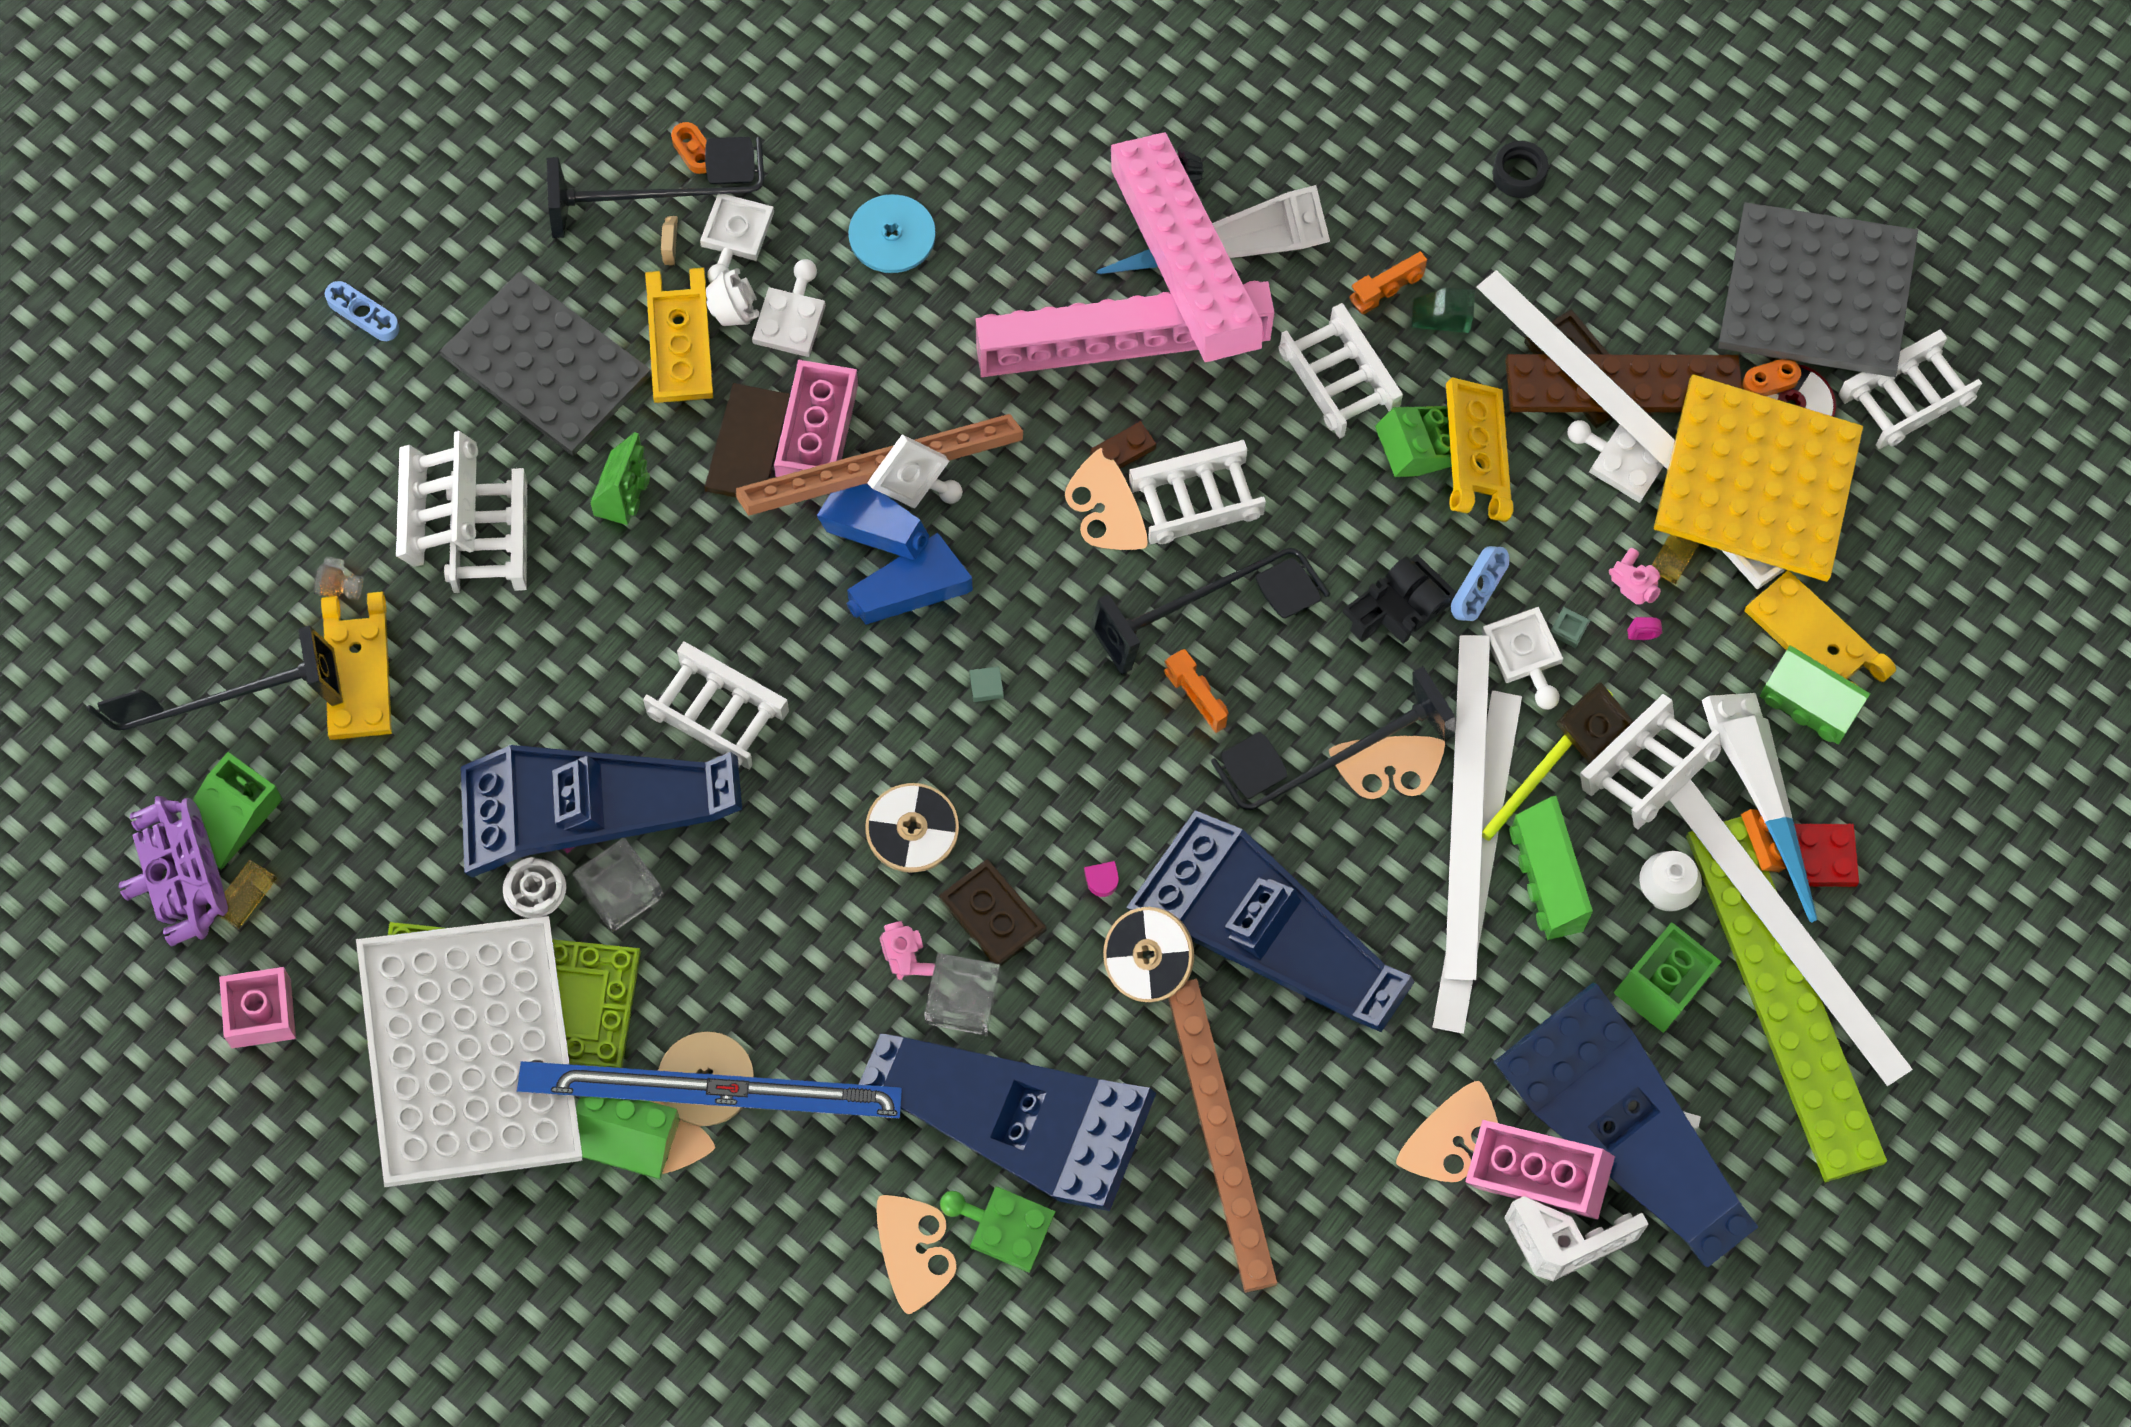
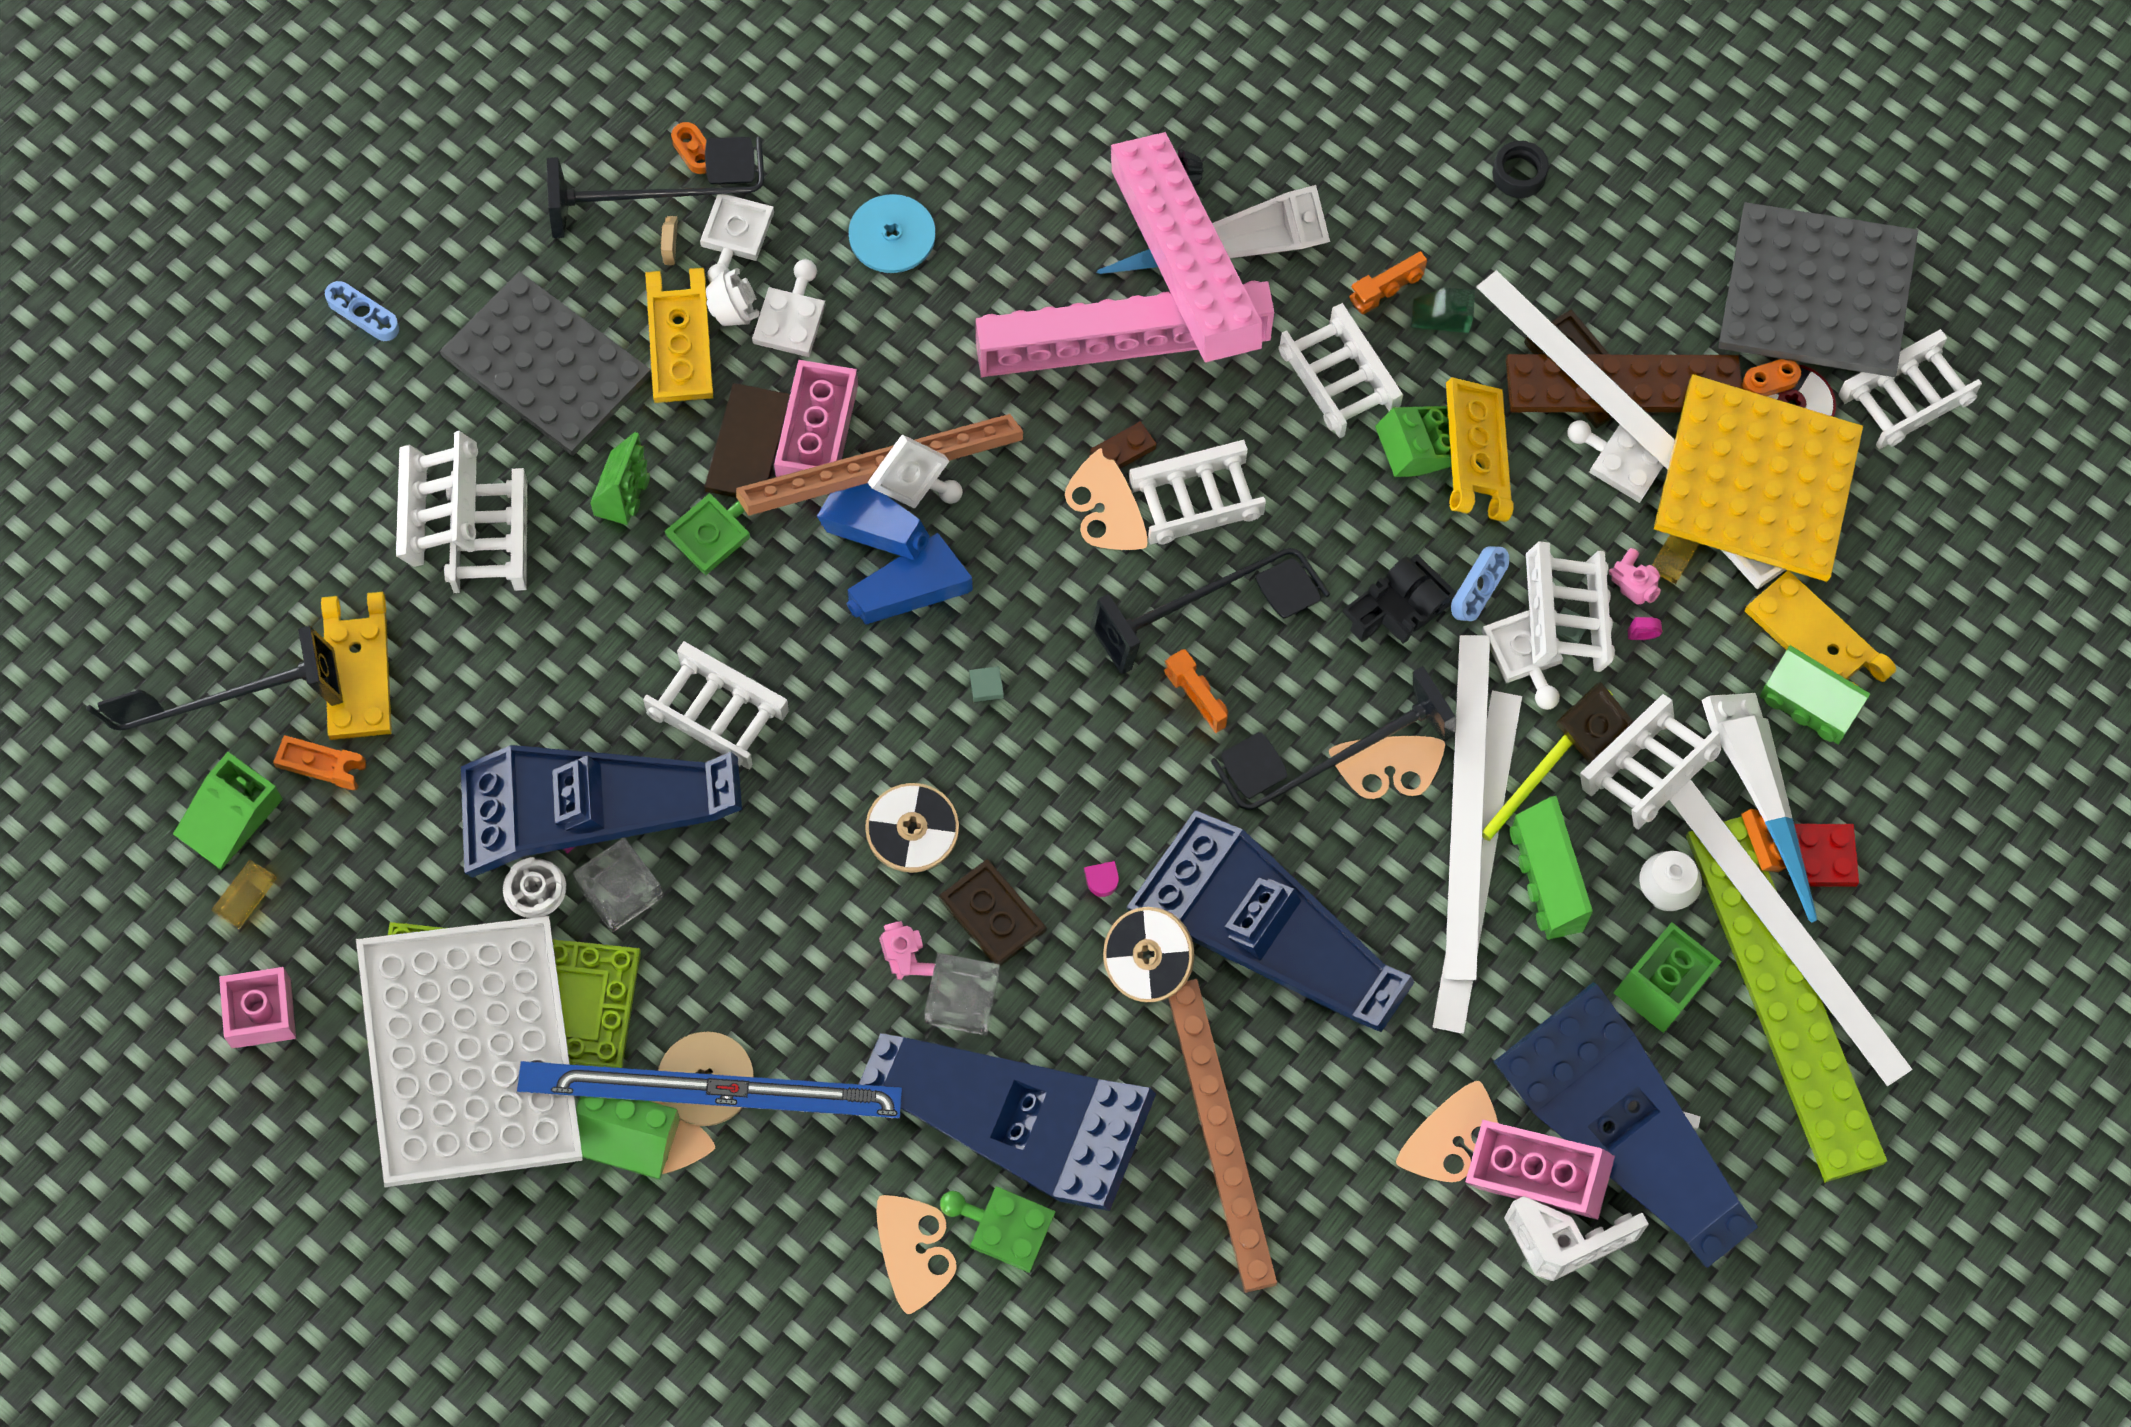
medium lavender piece [119,796,228,947] -> none
clear piece [314,556,363,600] -> none
none -> orange plate [273,735,366,790]
none -> bright green plate [665,493,751,576]
none -> white fence [1526,541,1615,672]

